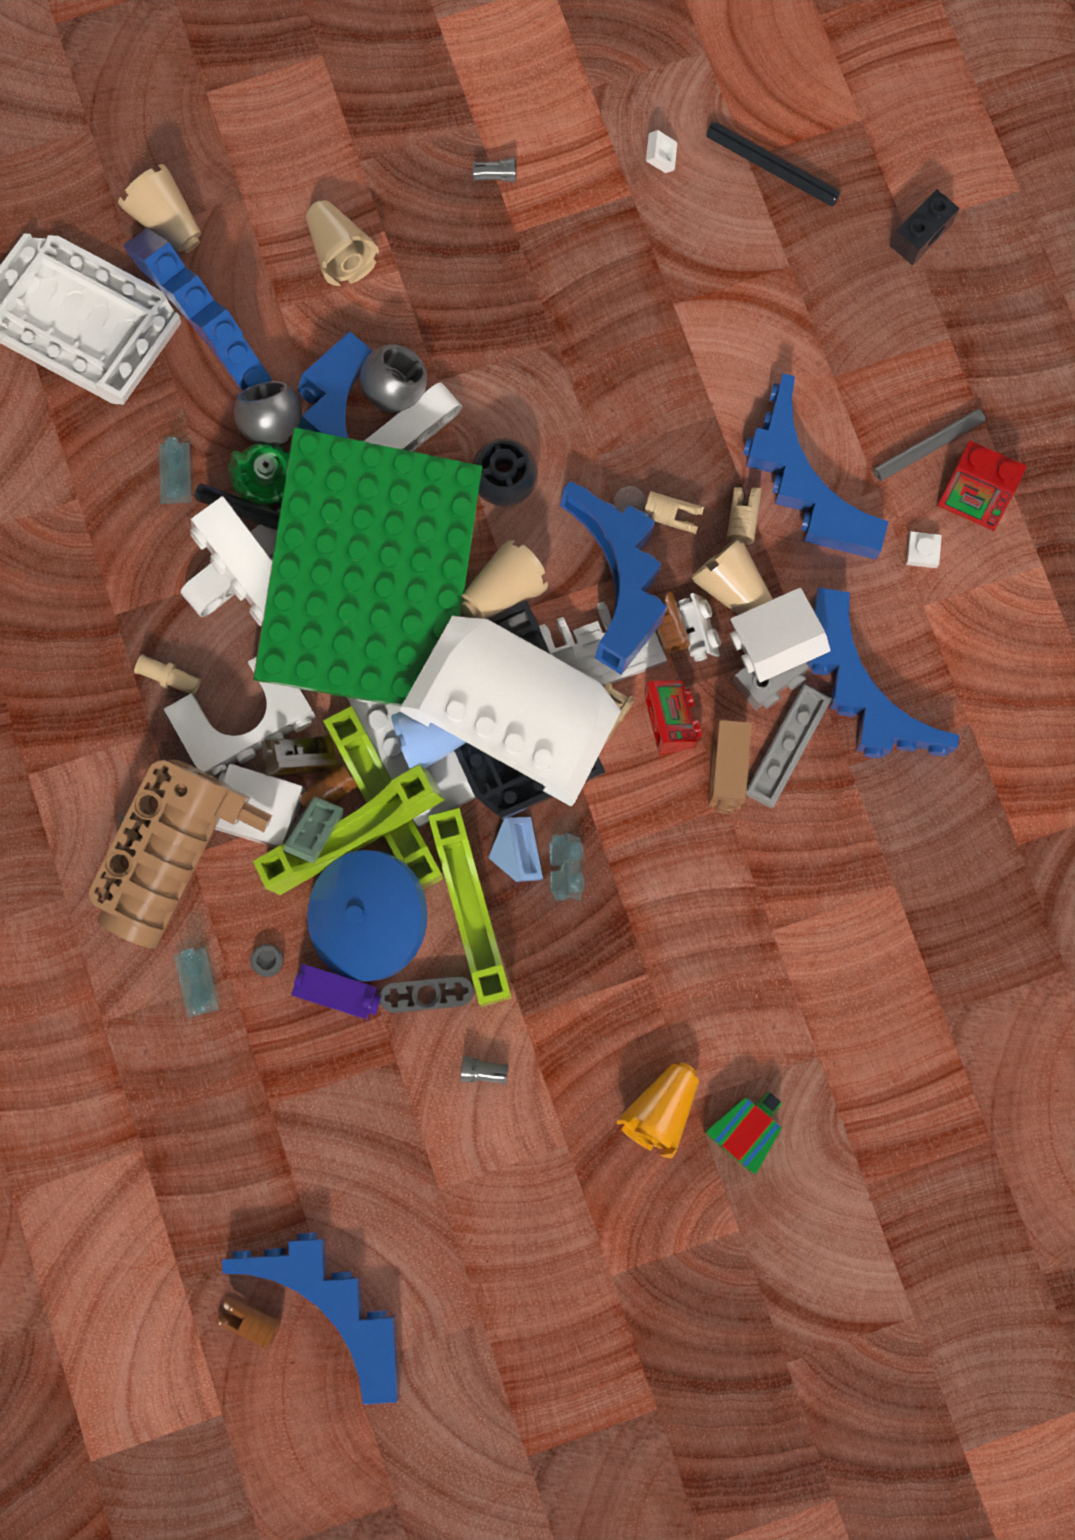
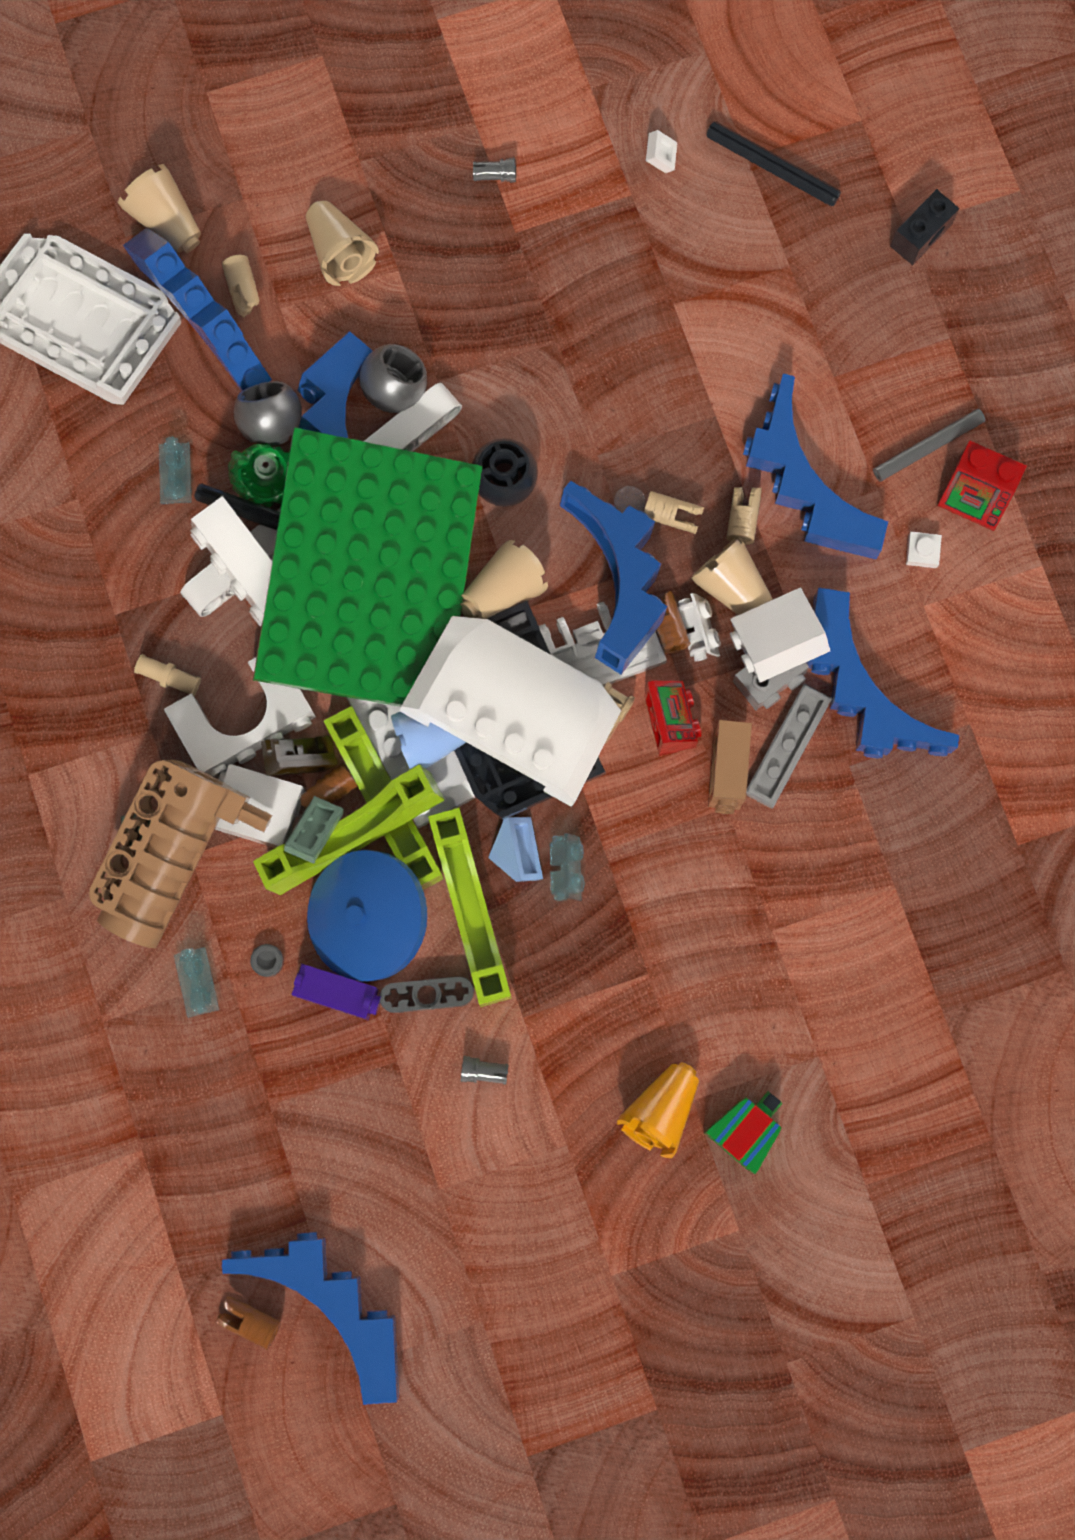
none -> tan hinge [222,255,260,317]

